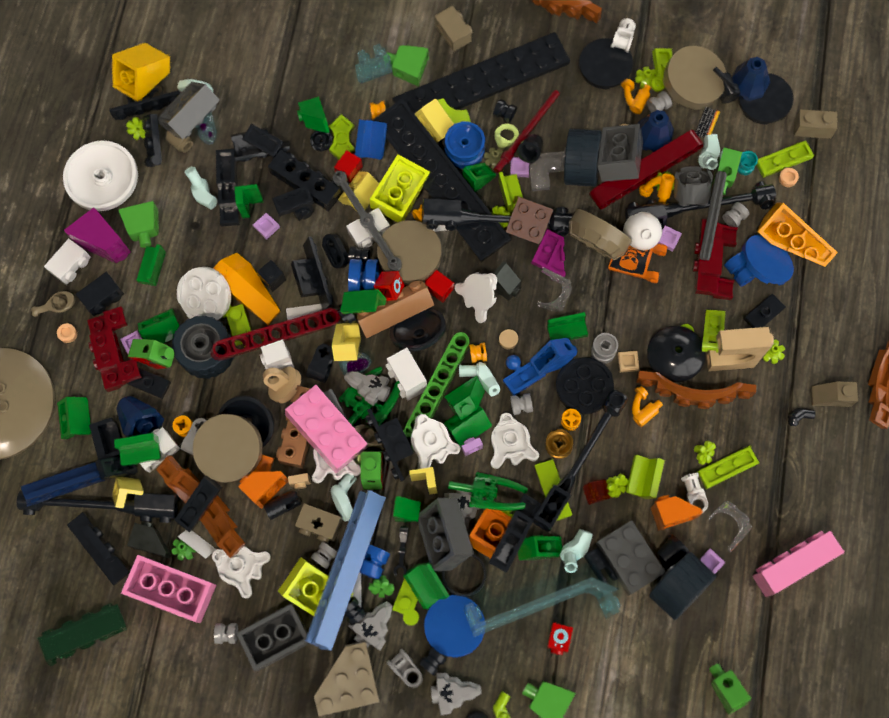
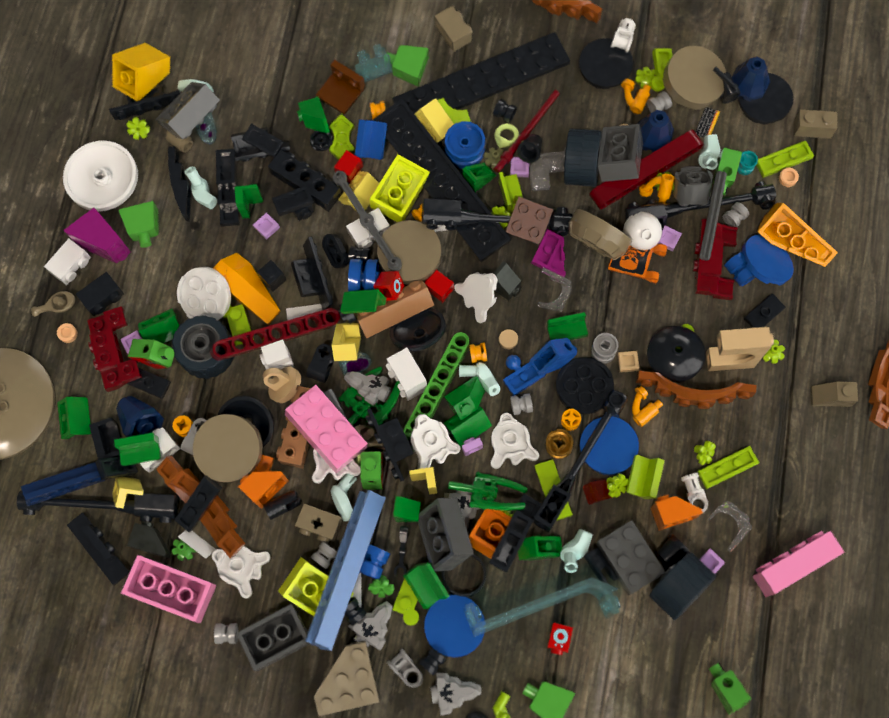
clear green wedge [37,604,127,666] -> none
green panel [136,244,166,286] -> none
black plate [142,114,162,168] -> none
tan plate [288,473,311,489] -> none
lime plate [702,310,726,353] -> none
black arm [788,408,815,426] -> none
none -> black slope [168,146,192,221]
none -> reddish brown bracket [316,59,365,114]
none -> blue tile [579,417,639,475]

